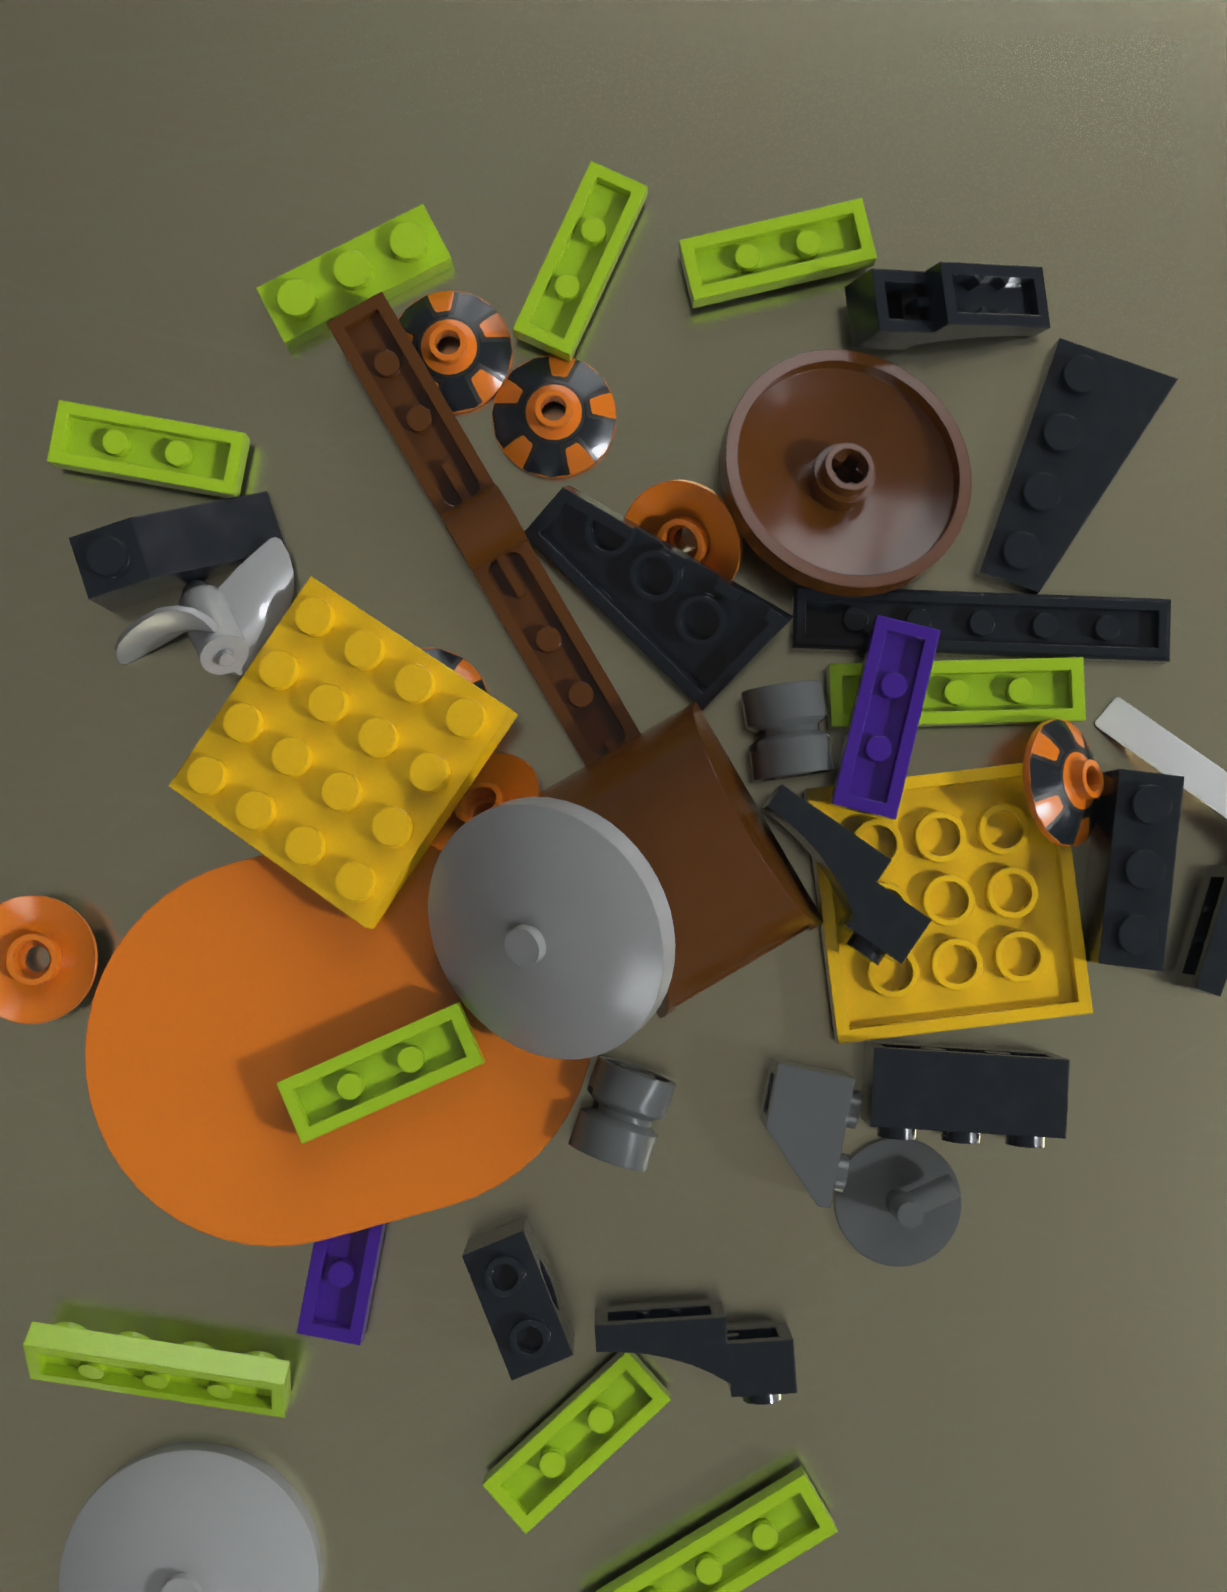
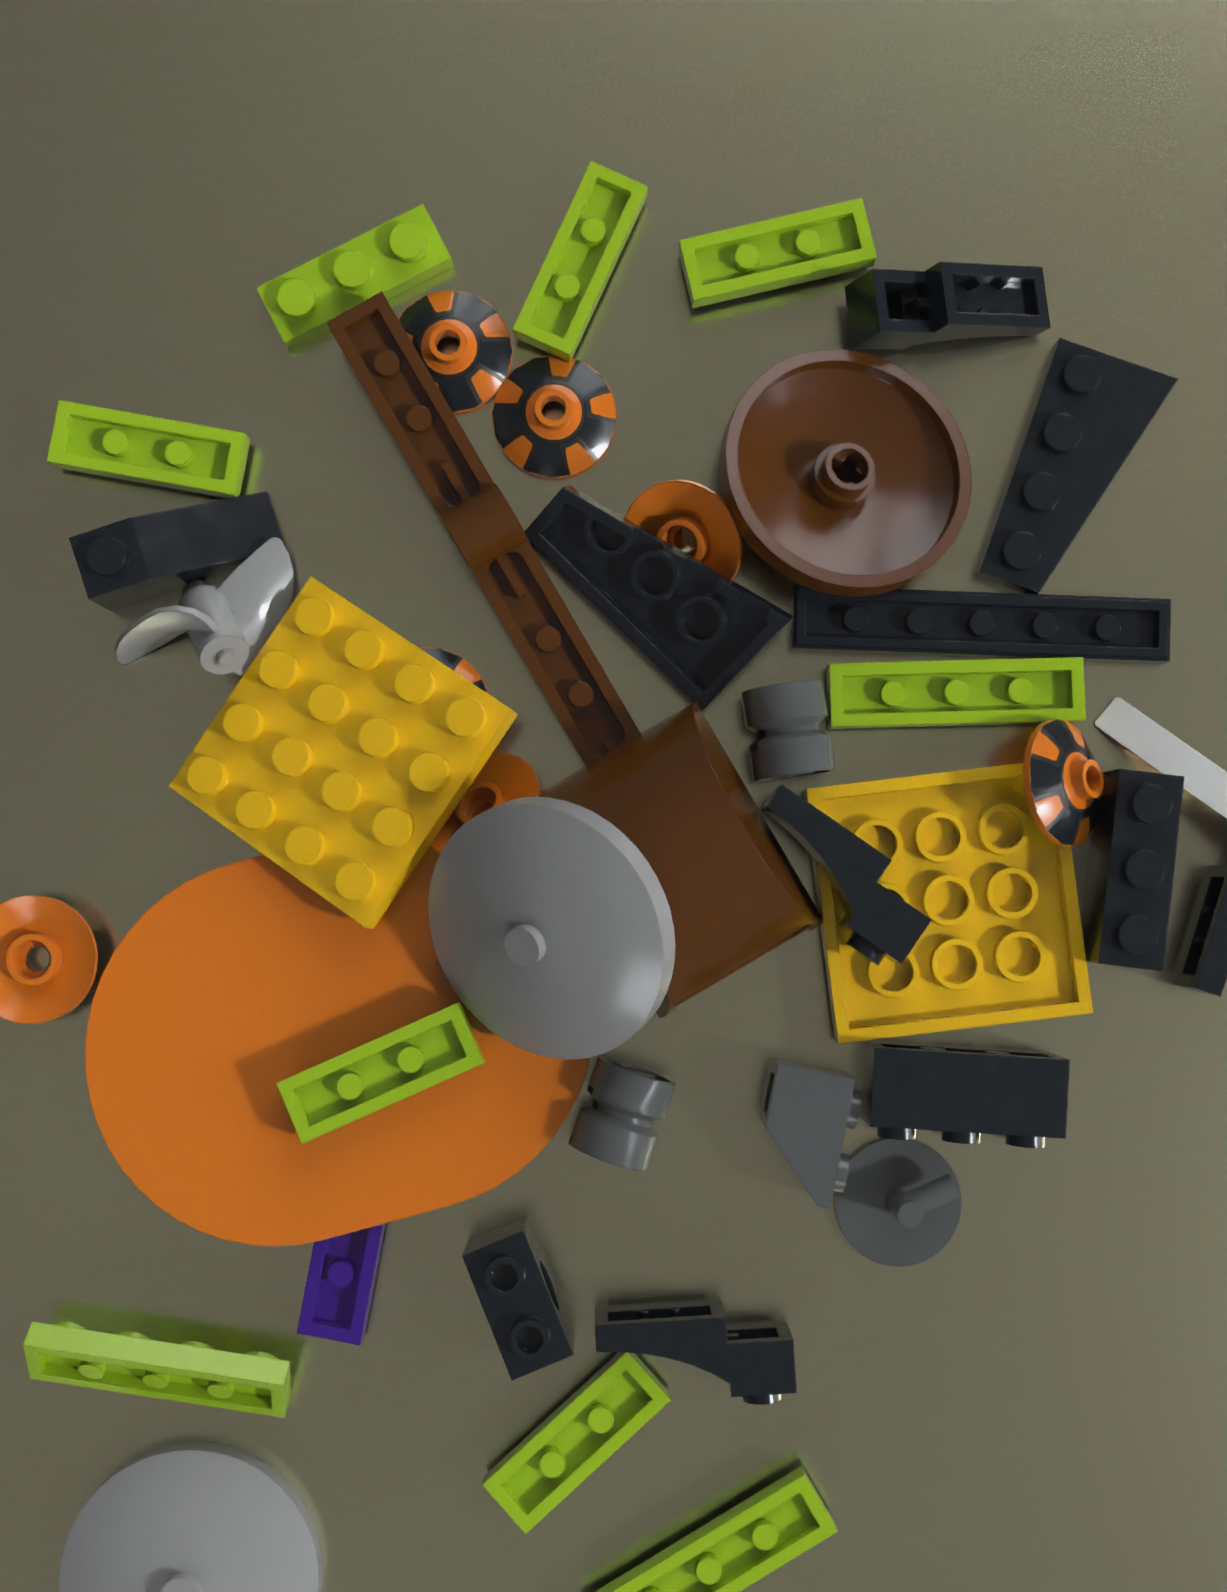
dark purple plate [829,615,941,820] -> none

